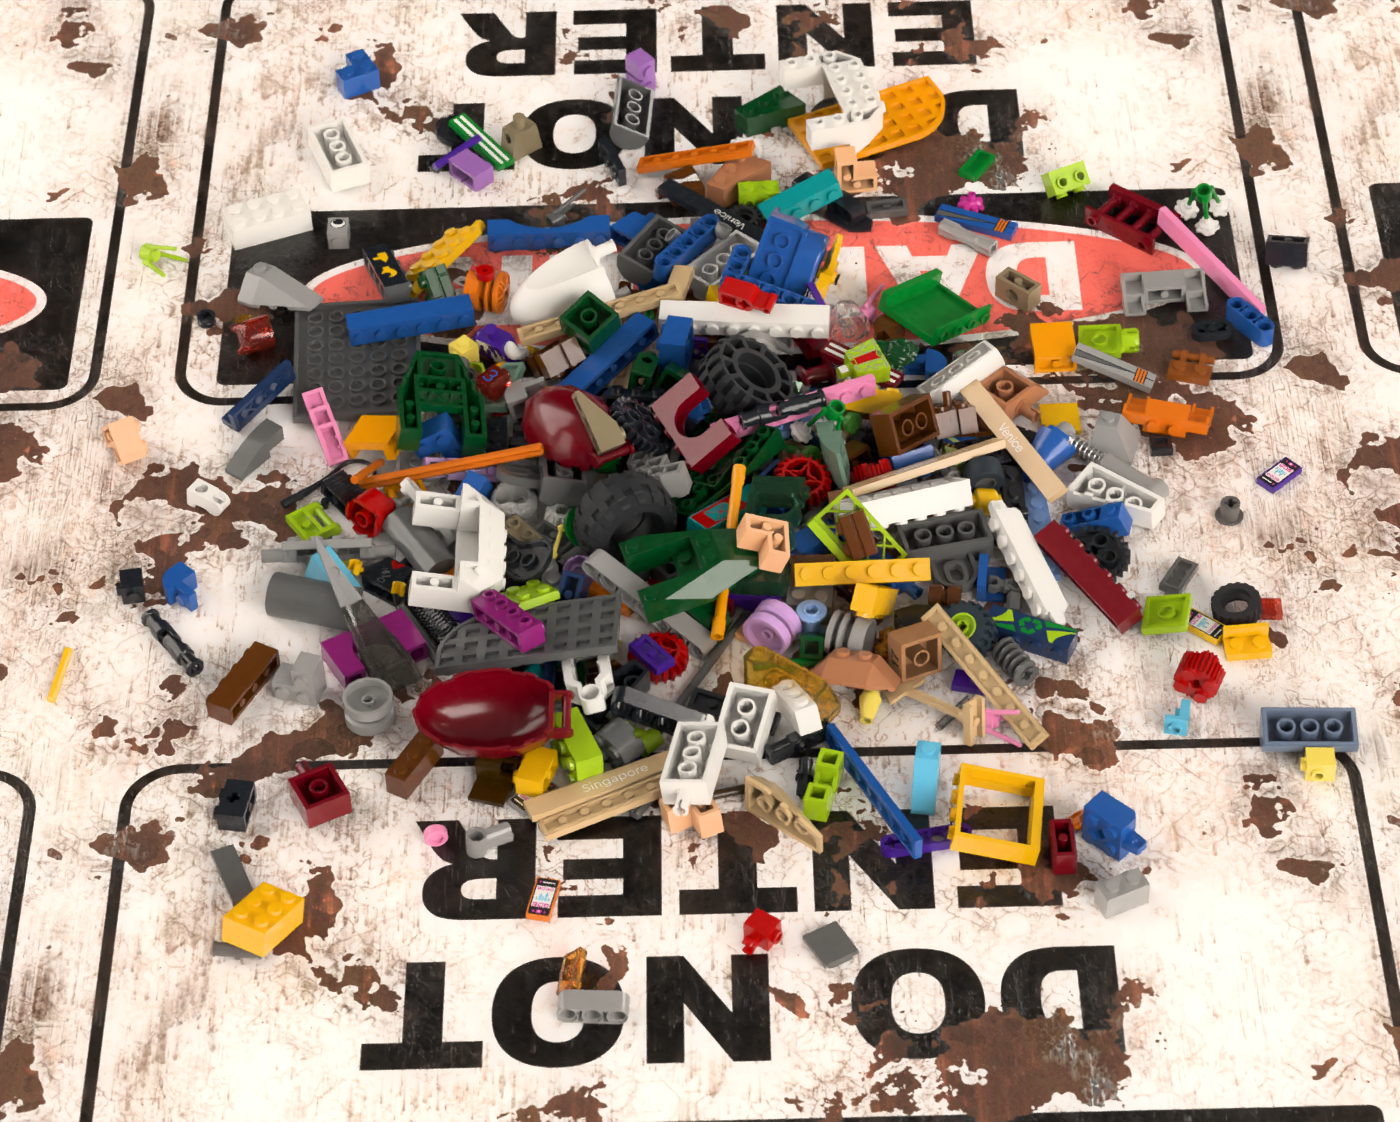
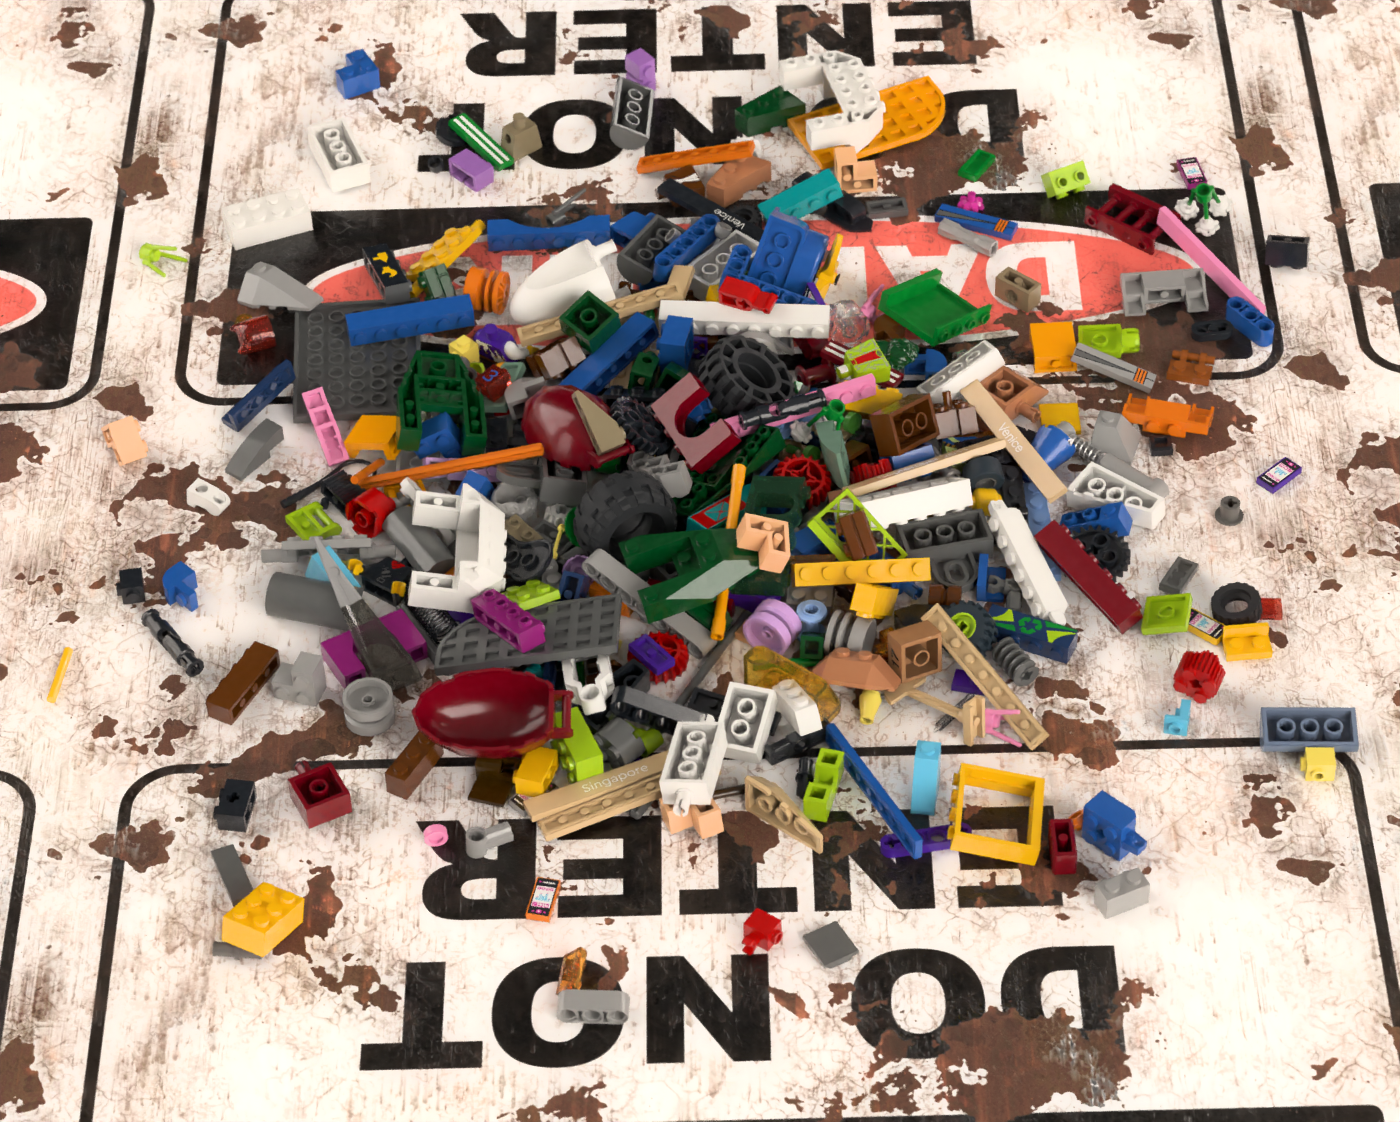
black bush [197,309,216,329] -> none
light grey brick [327,217,350,249] -> none
dark purple bar [432,134,482,170] -> none
red piece [470,264,495,282] -> none
black plate [598,137,627,187] -> none
lime brick [738,180,780,209] -> none
none -> tile [1176,157,1207,190]

